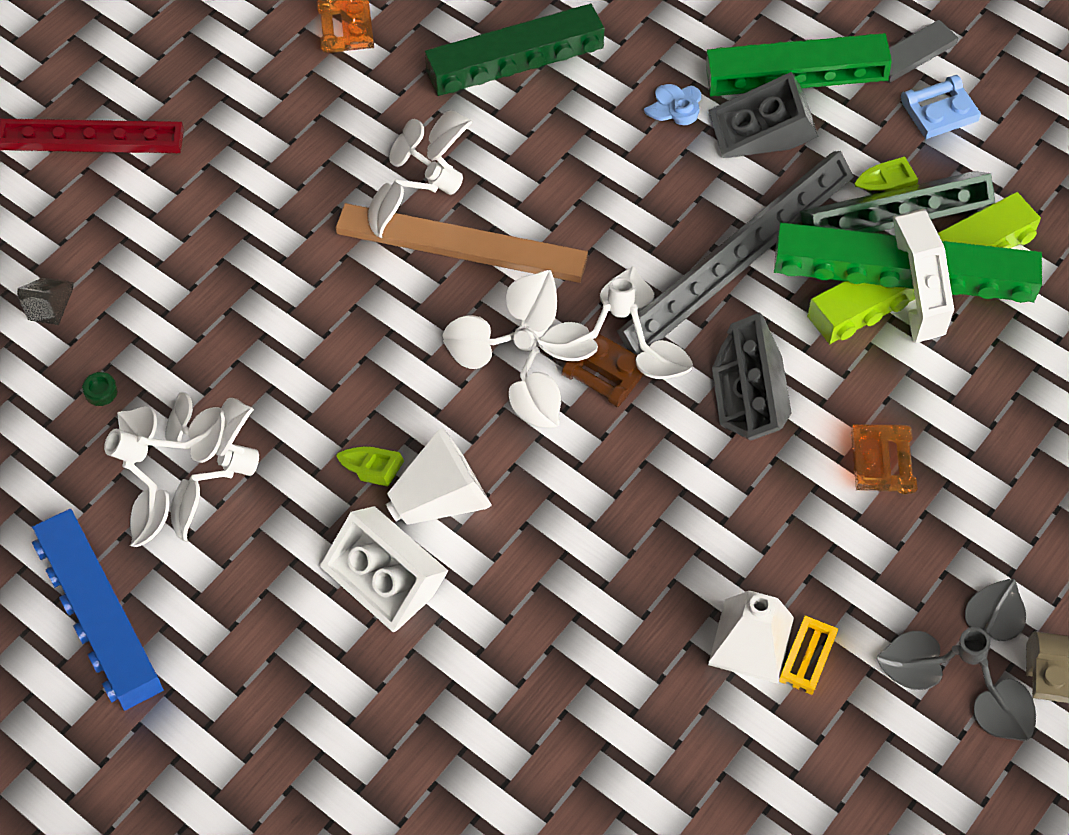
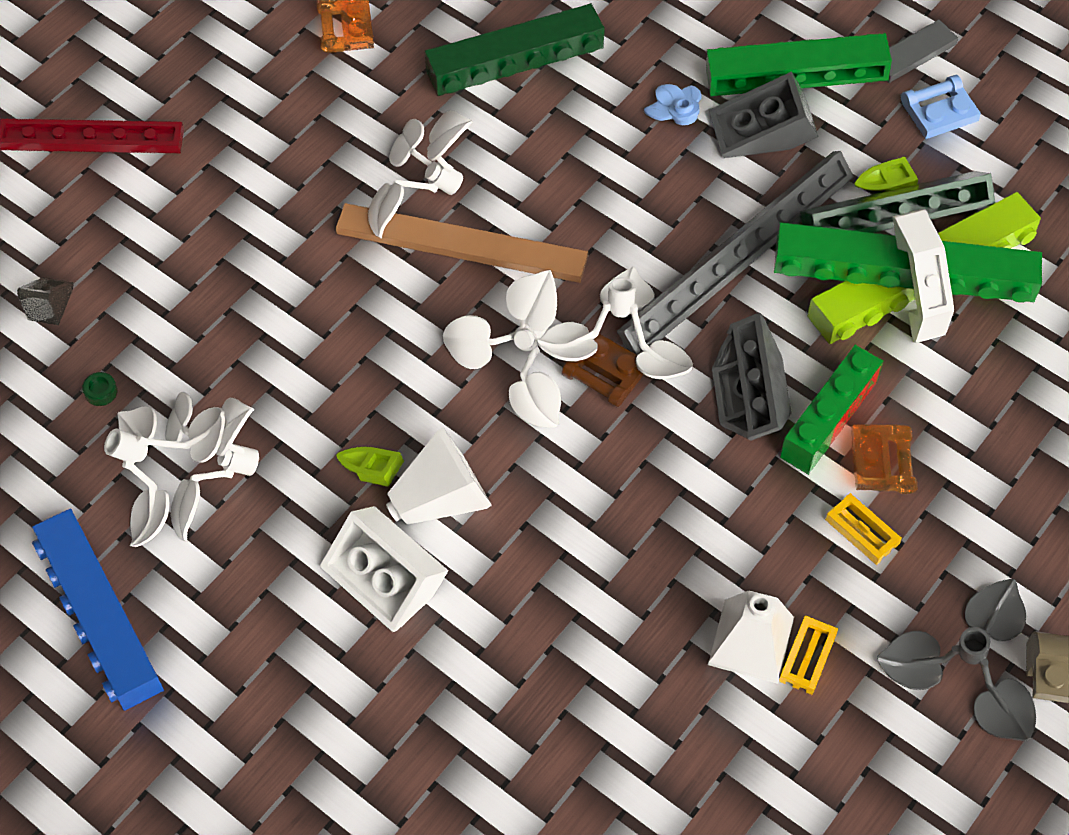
none -> green brick [780,345,884,475]
none -> yellow tile [825,493,902,565]

